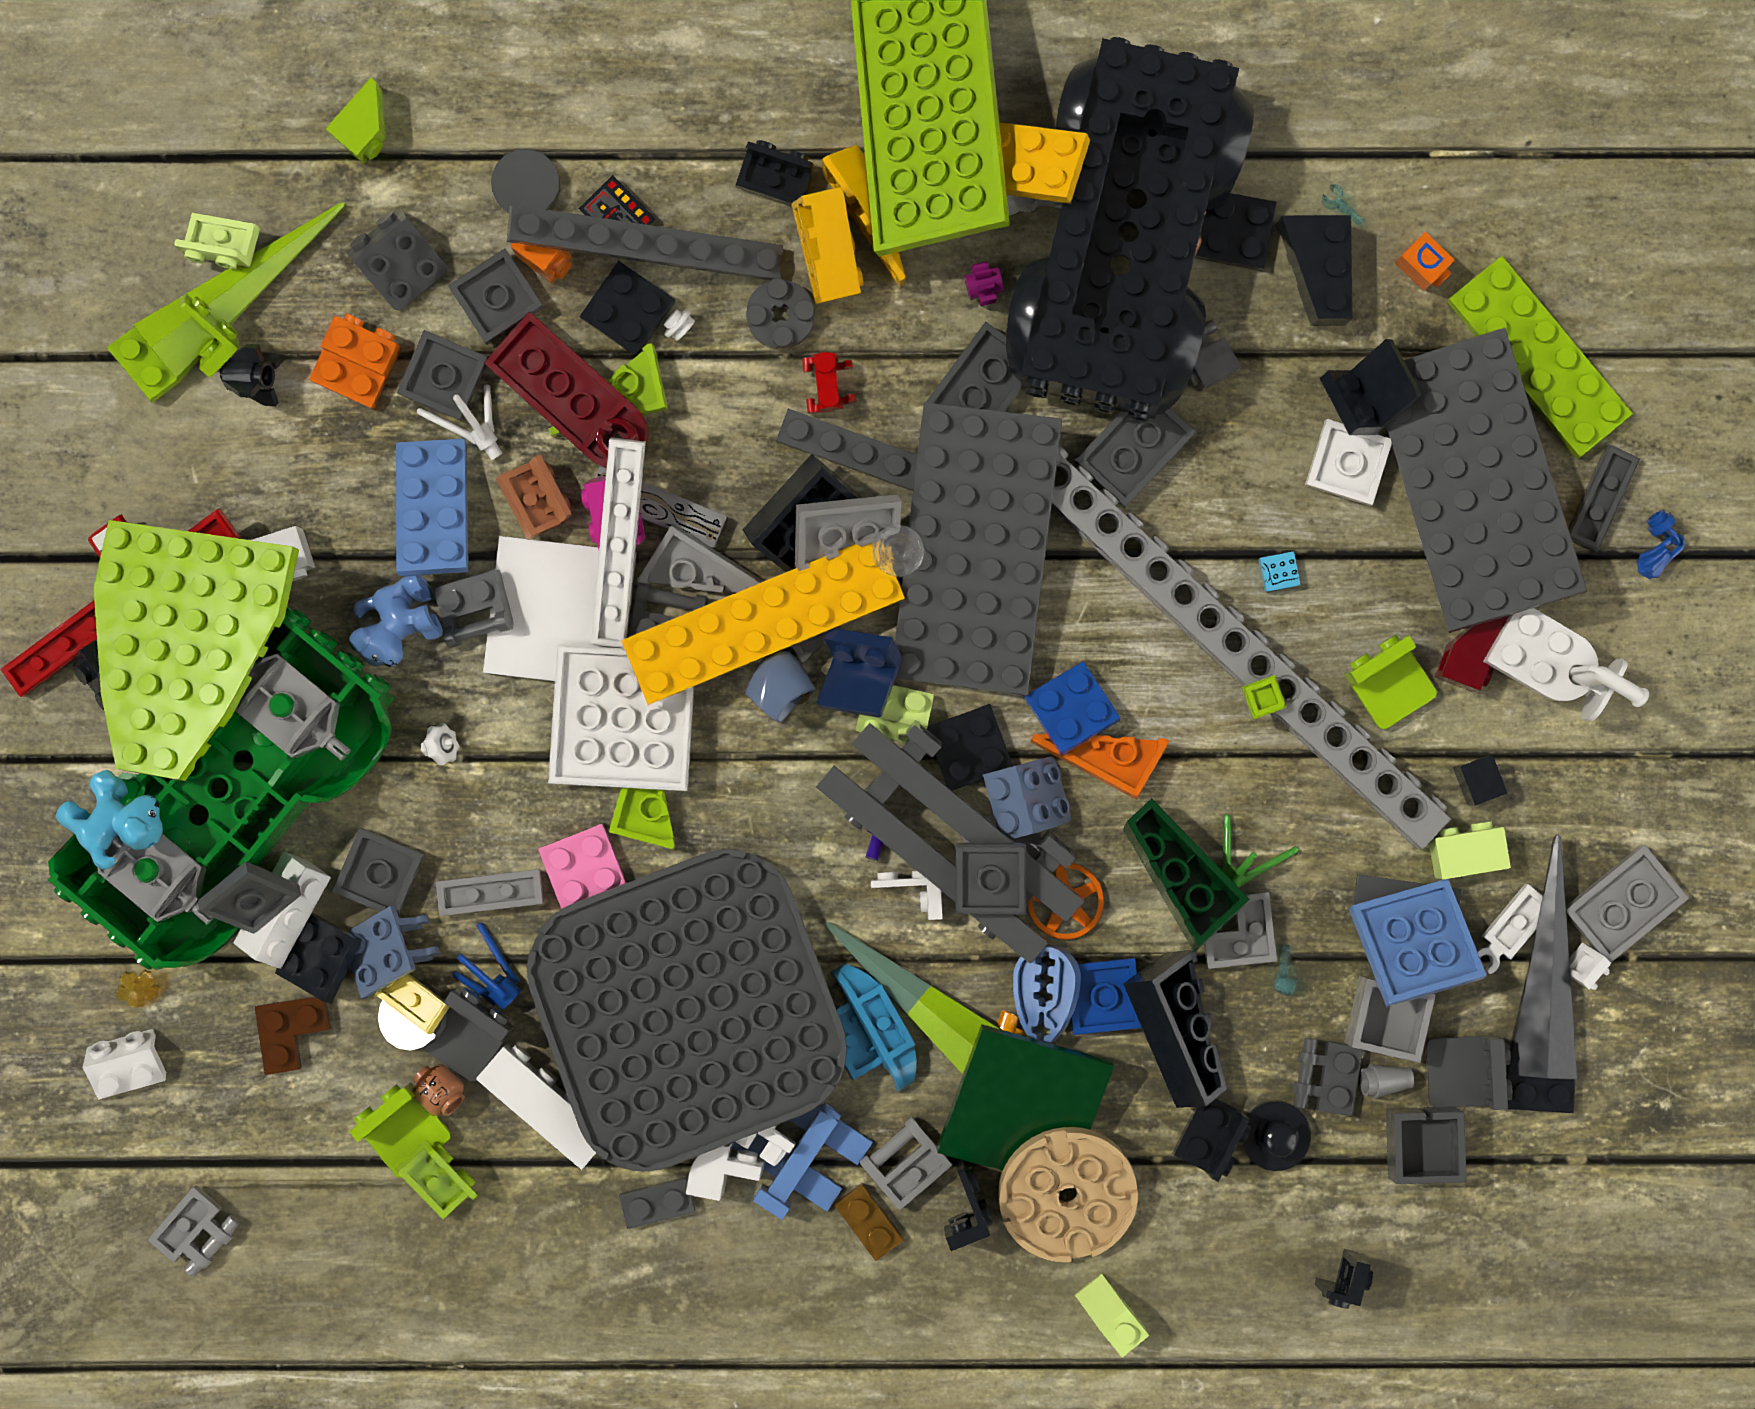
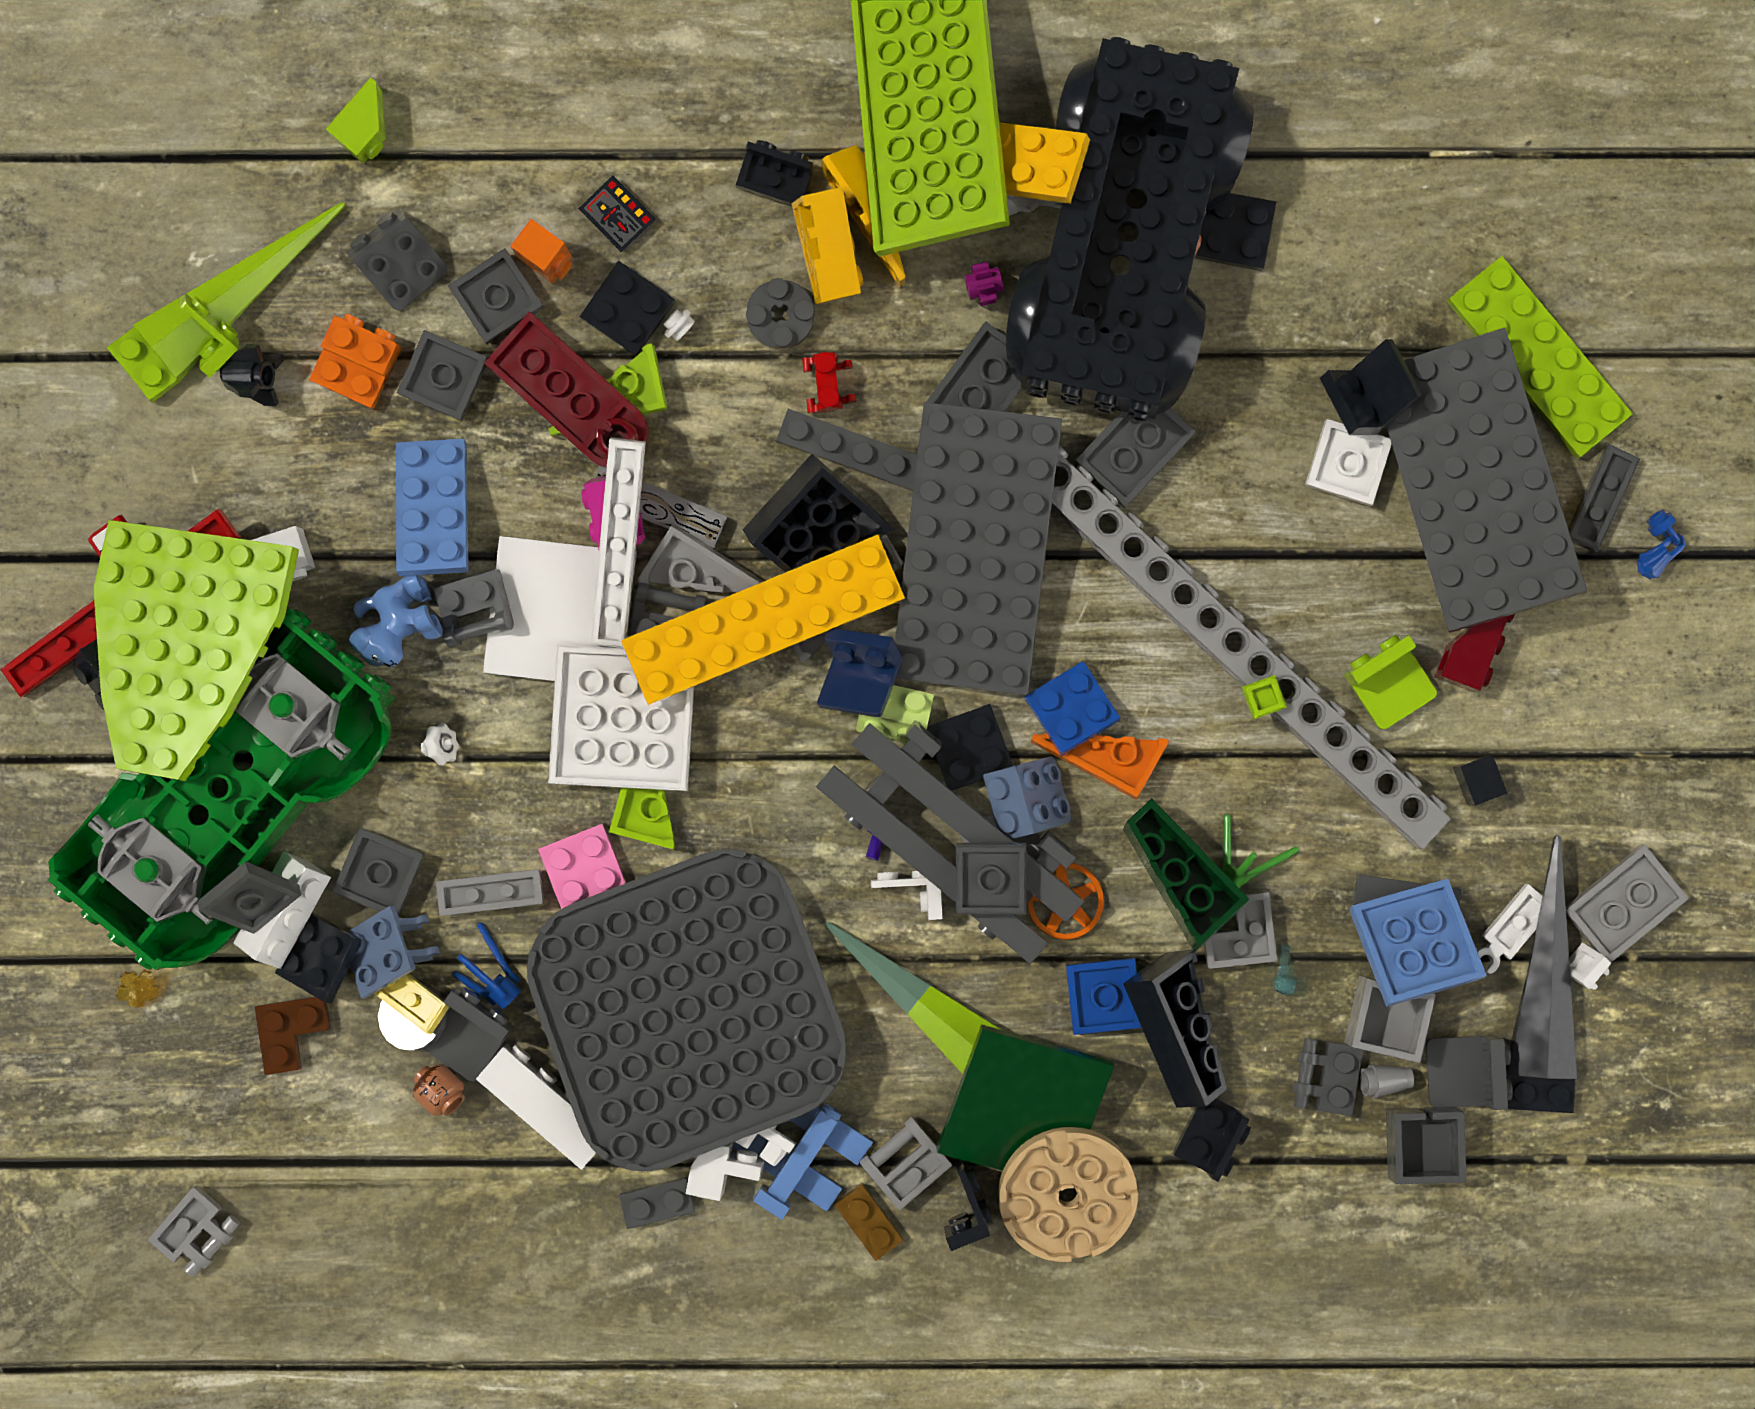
medium azure animal [56,770,163,870] -> none
white bracket [83,1029,167,1100] -> none
yellowish green bracket [174,213,260,269] -> none
lime bracket [349,1082,451,1178] -> none
lime bracket [395,1140,478,1219] -> none
white plant [417,384,503,460] -> none
dark grey tile [491,149,560,213] -> none
nougat bracket [496,455,572,540] -> none
dark grey plate [507,204,783,281] -> none
sand blue piece [744,650,816,723] -> none
light grey wing [795,494,901,571] -> none
dark azure plate [830,964,917,1092] -> none
clear plate [872,525,924,577] -> none
light orange hand [997,1010,1027,1037] -> none
medium blue piece [1013,945,1081,1044] -> none
yellowish green slope [1075,1273,1149,1358] -> none
flat silver brick [1189,319,1241,392] -> none
black plate [1242,1100,1311,1171] -> none
medium azure tile [1258,551,1301,592] -> none
black wedge [1275,215,1353,326] -> none
black bracket [1315,1249,1373,1309] -> none
clear light blue hand [1322,184,1364,226] -> none
orange brick [1395,231,1455,291] -> none
yellowish green brick [1429,821,1511,880] -> none
white plate [1483,608,1649,722] -> none

